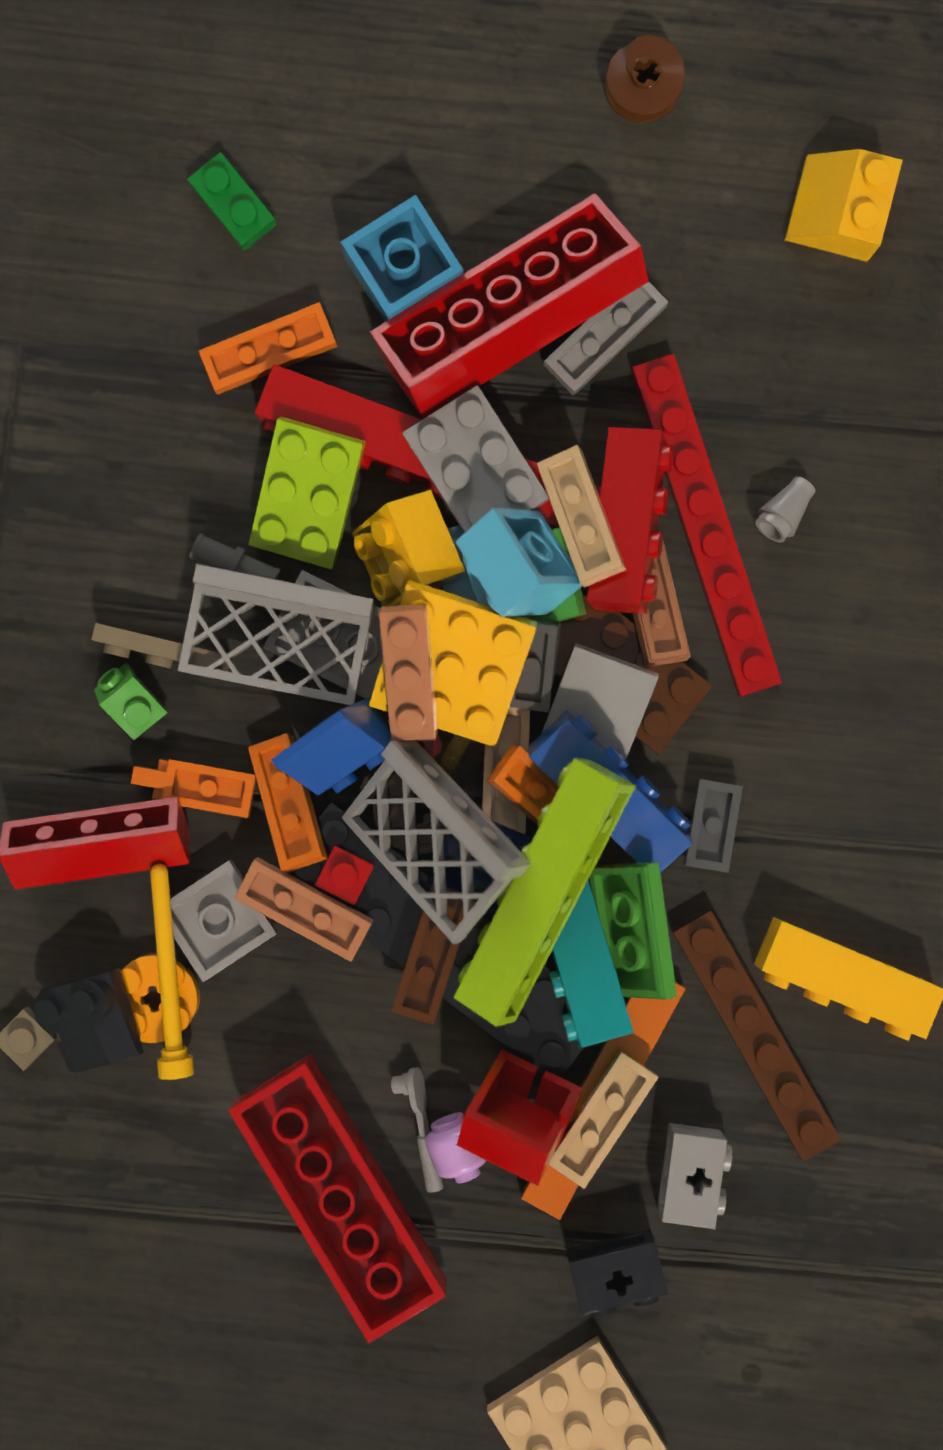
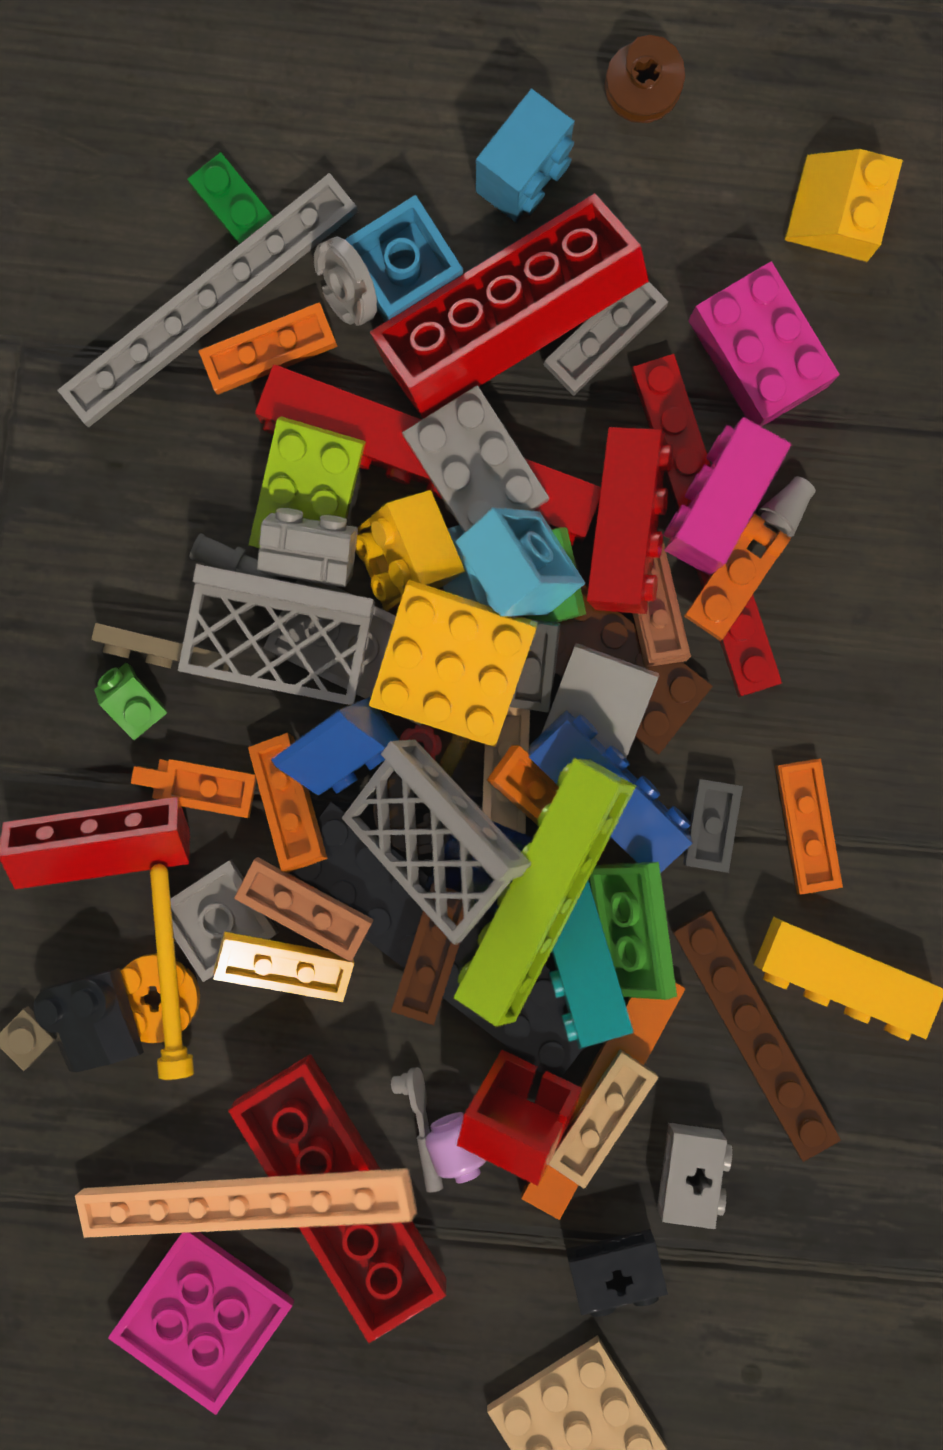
red plate [315,845,375,906] -> none
nougat plate [379,605,438,741] -> none
tan plate [537,445,626,587] -> none
none -> light grey plate [57,173,358,427]
none -> light nougat plate [75,1169,417,1237]
none -> dark pink plate [108,1232,294,1415]
none -> plate [213,932,355,1002]
none -> light grey brick [257,508,358,587]
none -> light grey tile [314,236,377,326]
none -> dark azure brick [476,88,575,223]
none -> dark pink brick [663,417,791,576]
none -> orange plate [684,513,791,641]
none -> dark pink brick [688,261,840,427]
none -> orange tile [775,758,843,895]

